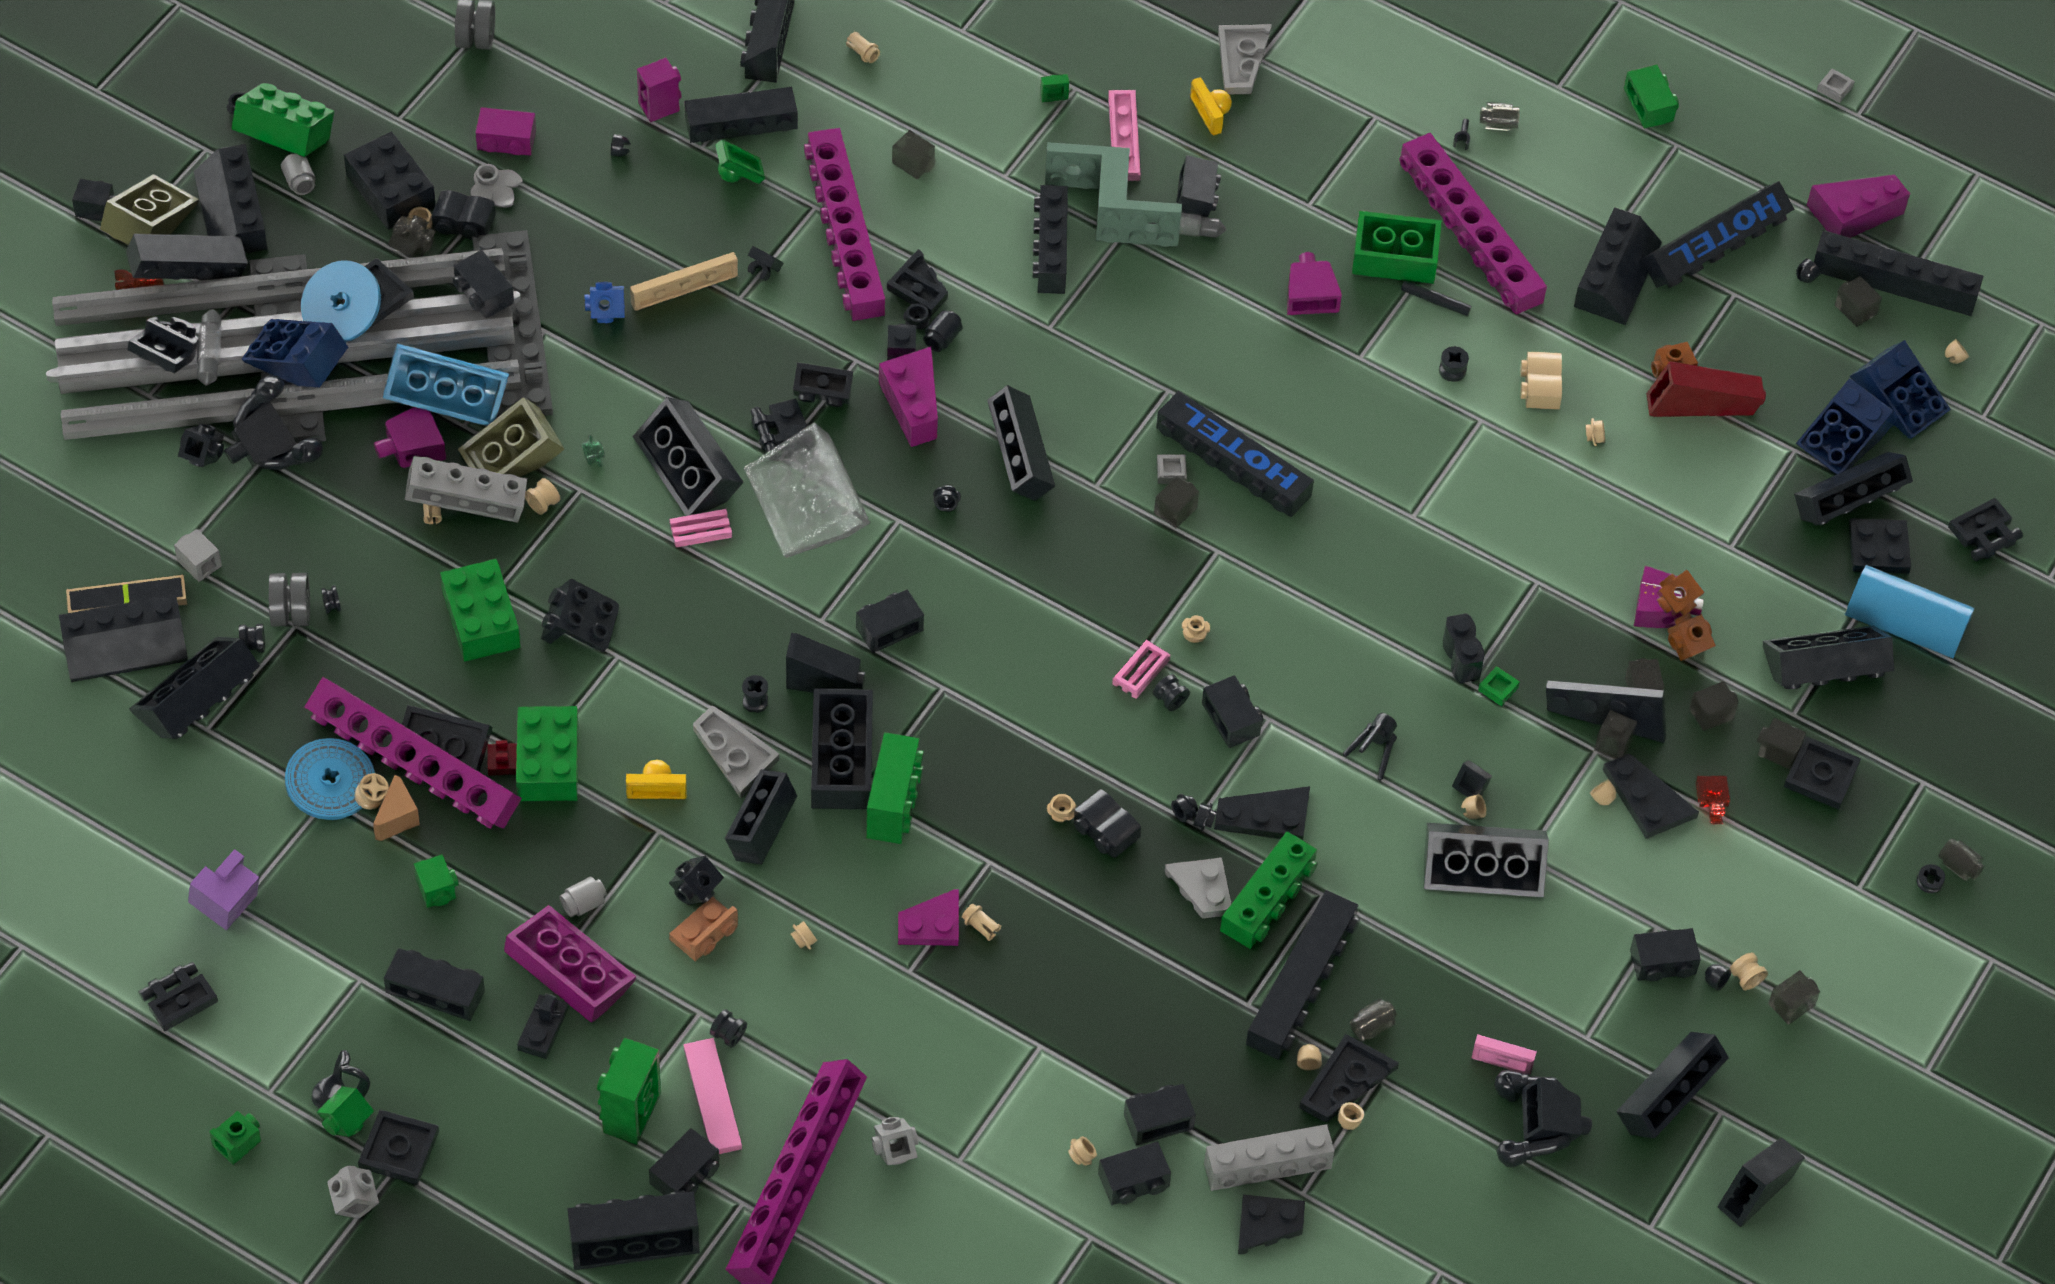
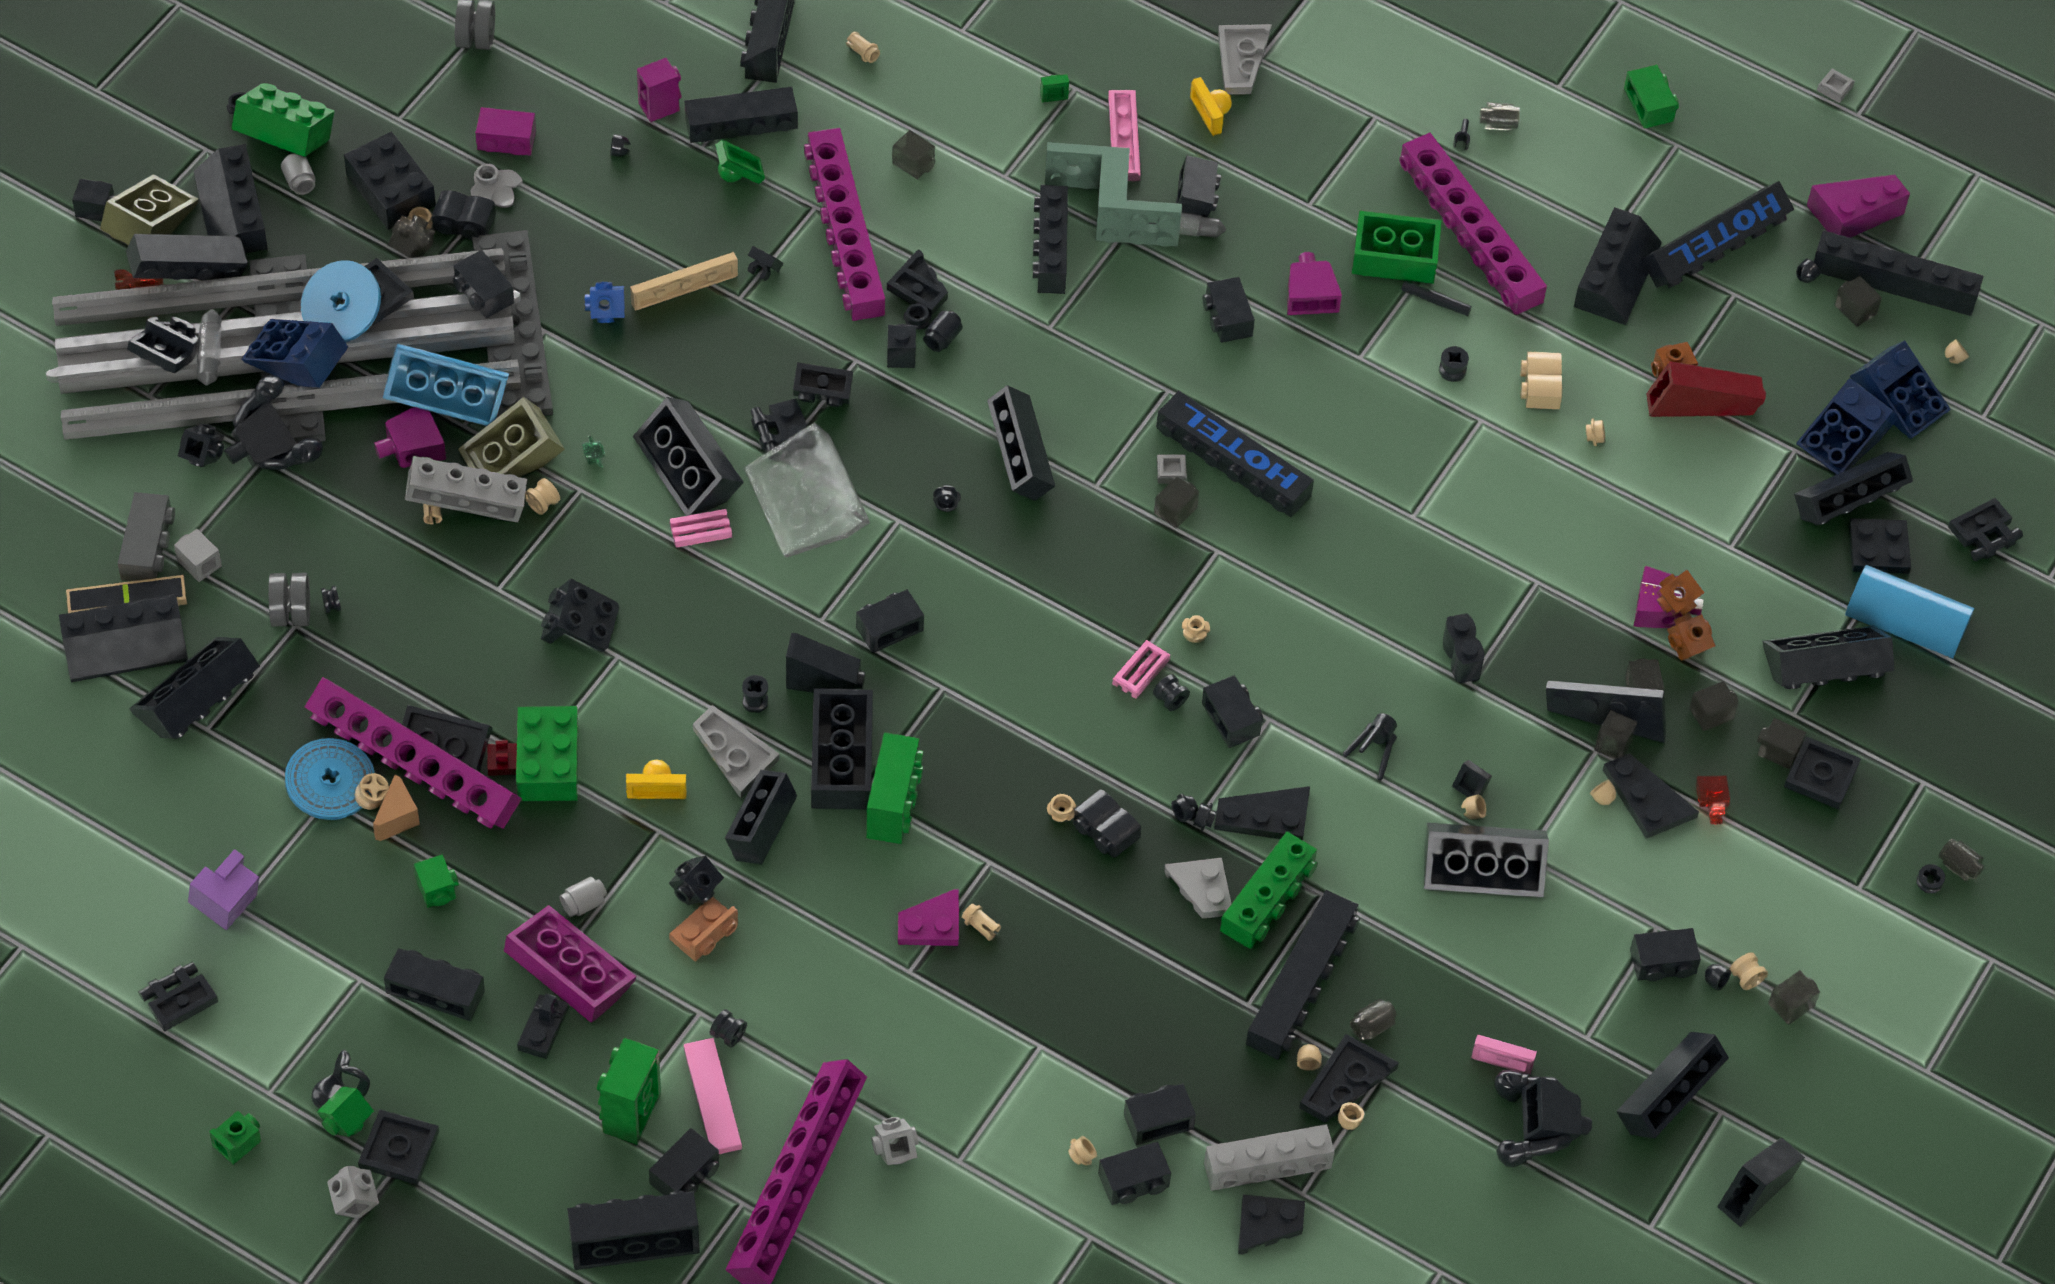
black wheel [239,623,265,653] -> none
green brick [440,559,521,662] -> none
tan plate [791,921,817,950] -> none
magenta wedge [879,347,938,447] -> none
green plate [1478,666,1520,707] -> none
none -> dark grey brick [118,492,175,581]
none -> black brick [1202,277,1255,343]

